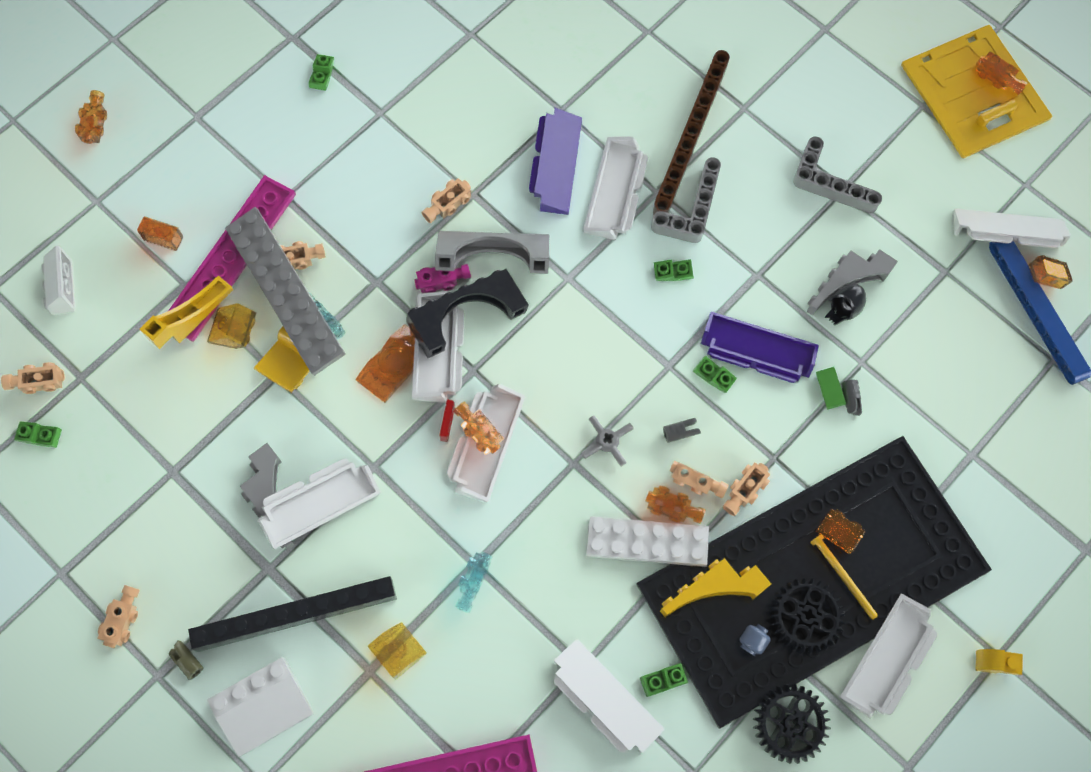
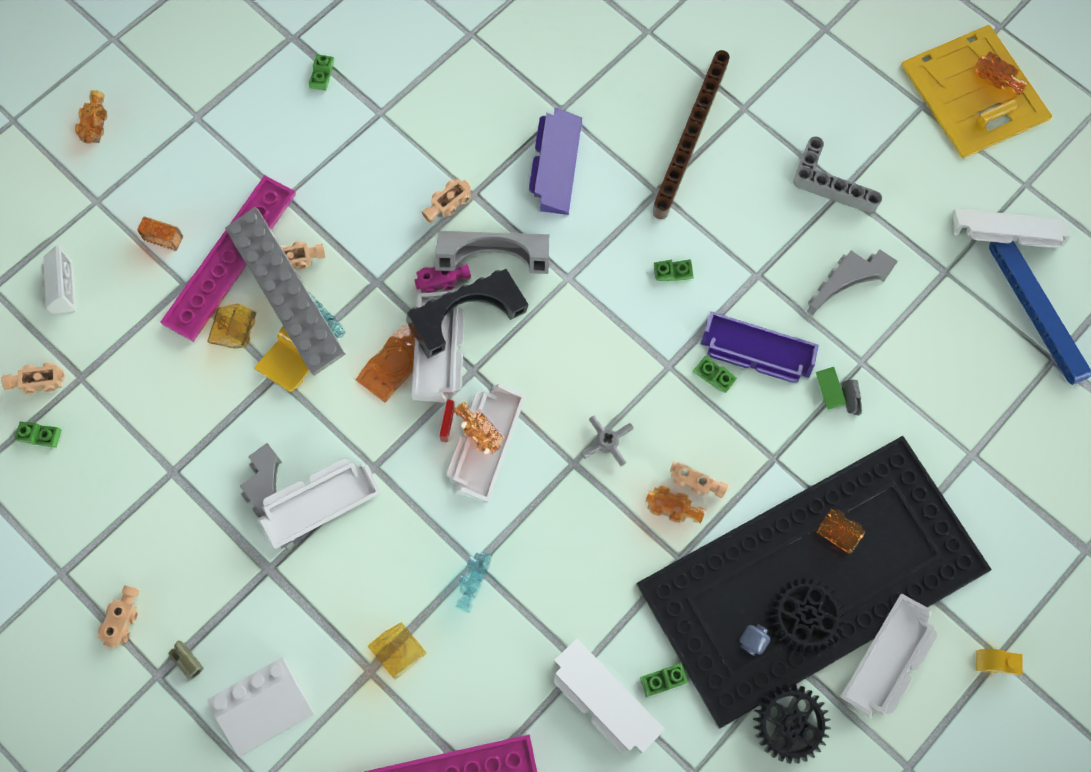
yellow arch [139,276,233,349] -> none
black brick [188,576,397,652] -> none
white slope [583,136,649,240] -> none
white plate [587,516,709,567] -> none
light grey beam [651,157,721,243] -> none
yellow arch [660,558,771,617] -> none
dark grey hinge [663,418,701,443] -> none
light nougat brick [722,462,770,516] -> none
yellow bar [810,534,878,619] -> none
black helmet [824,284,867,326] -> none
clear orange brick [1028,255,1073,289] -> none

